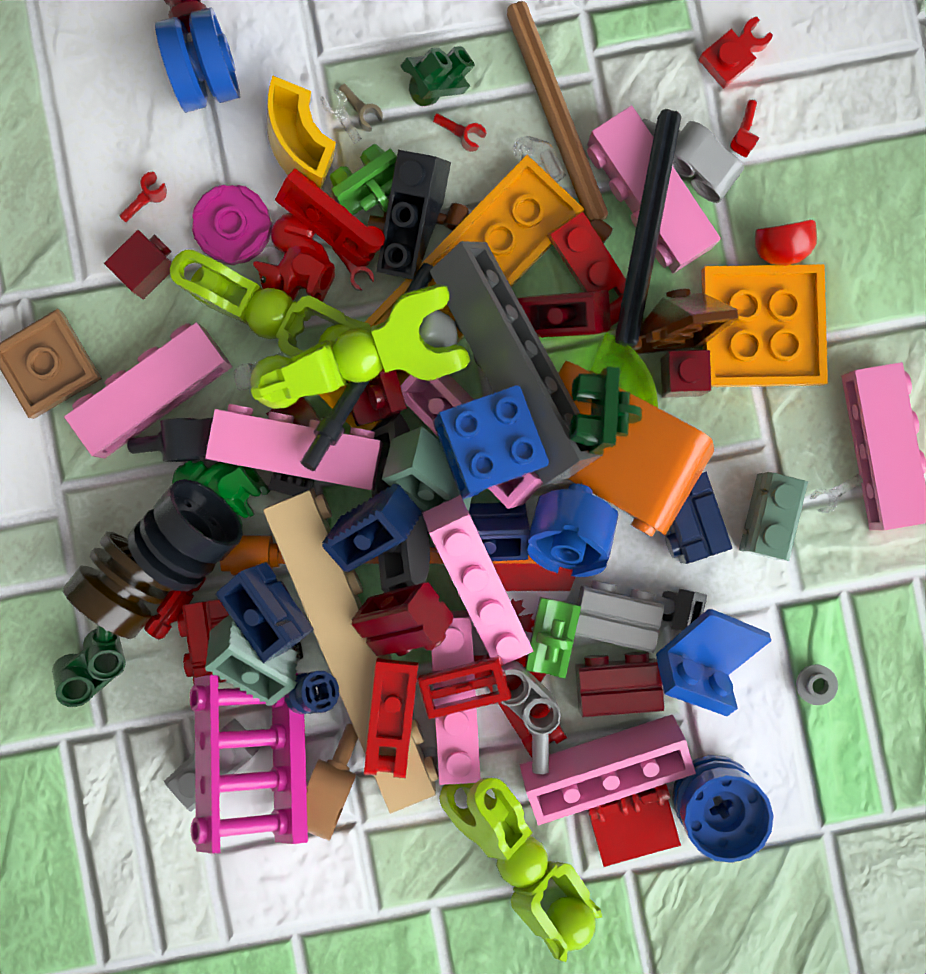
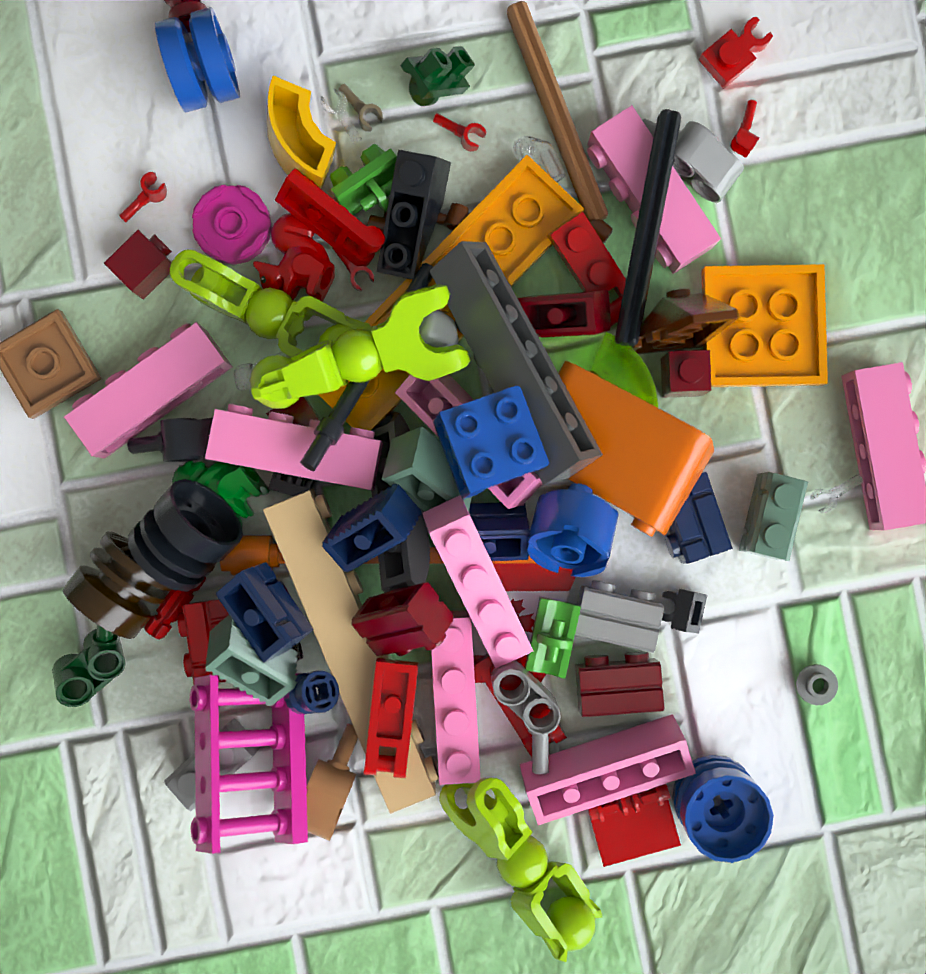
dark red bracket [352,370,407,426] -> none
red tile [417,656,511,719] -> none
dark green hips [569,366,642,455] -> none
blue bracket [656,609,772,717] -> none
red hair [755,219,817,266] -> none

